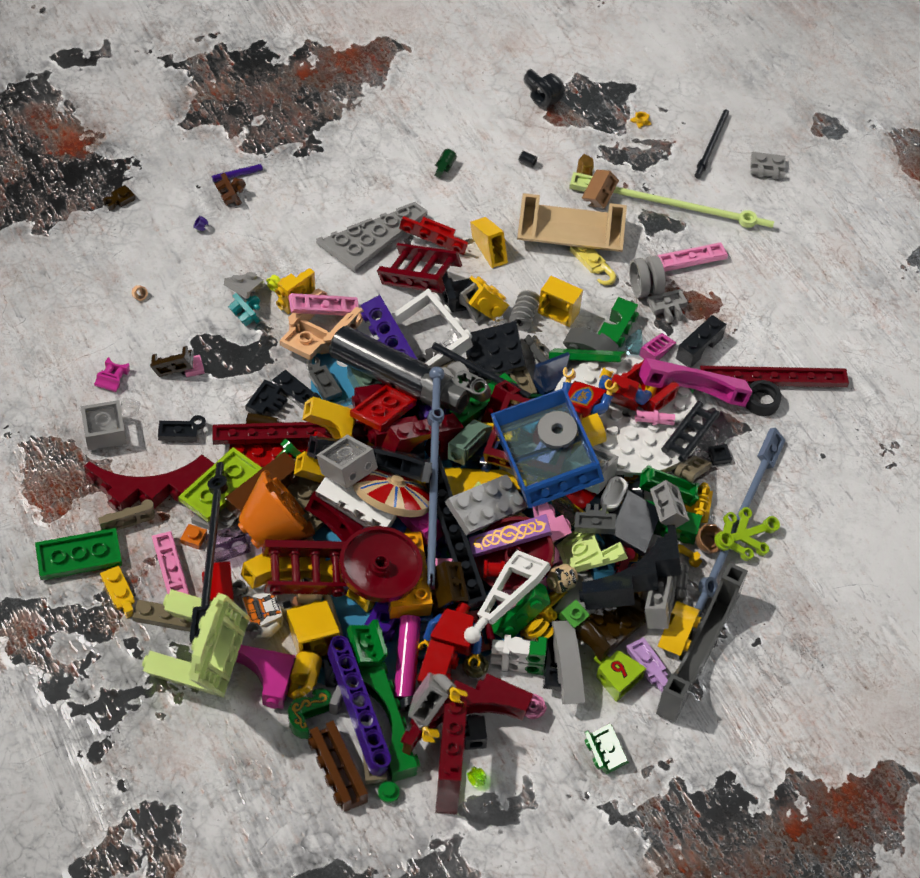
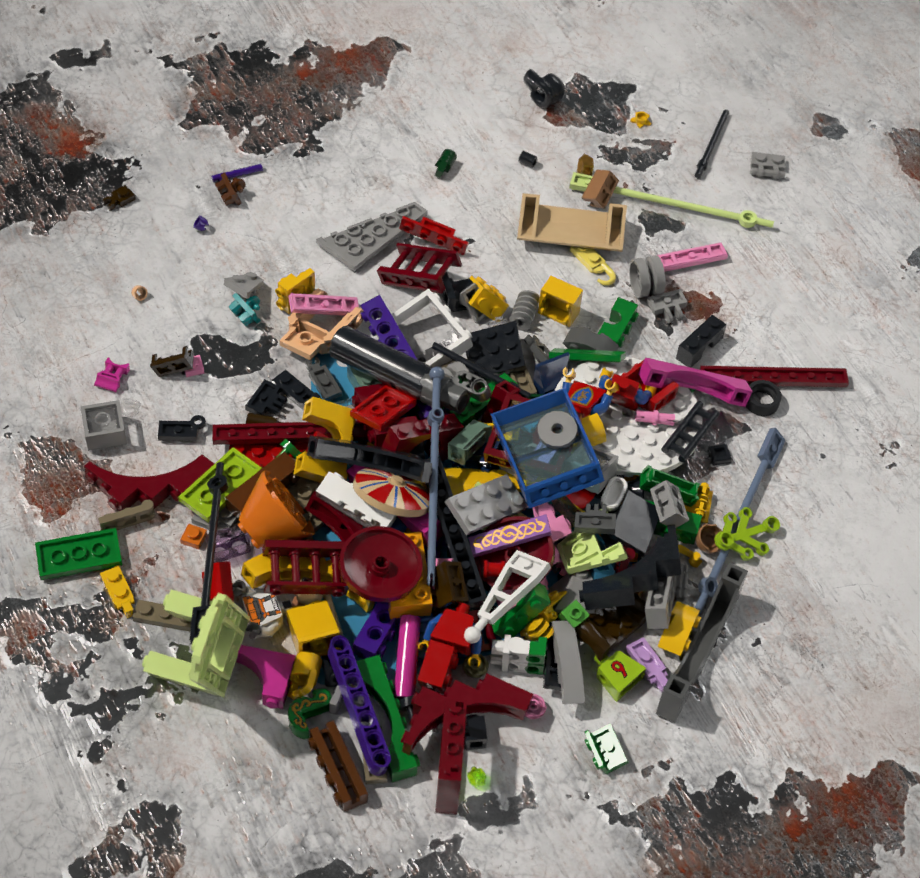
bright pink plate [152,531,190,595] -> none
neon yellow plate [266,275,281,291] -> none
light grey piece [317,434,378,489] -> none
green bracket [347,619,388,666] -> none
green plate [378,781,400,803] -> none
light grey torso [408,673,467,743] -> none
yellow slope [470,217,508,268] -> none
tan head [546,564,578,594] -> none
clear light blue slope [625,329,643,355] -> none
dark pink slope [639,333,676,360] -> none
dark tan plate [674,455,712,483] -> none

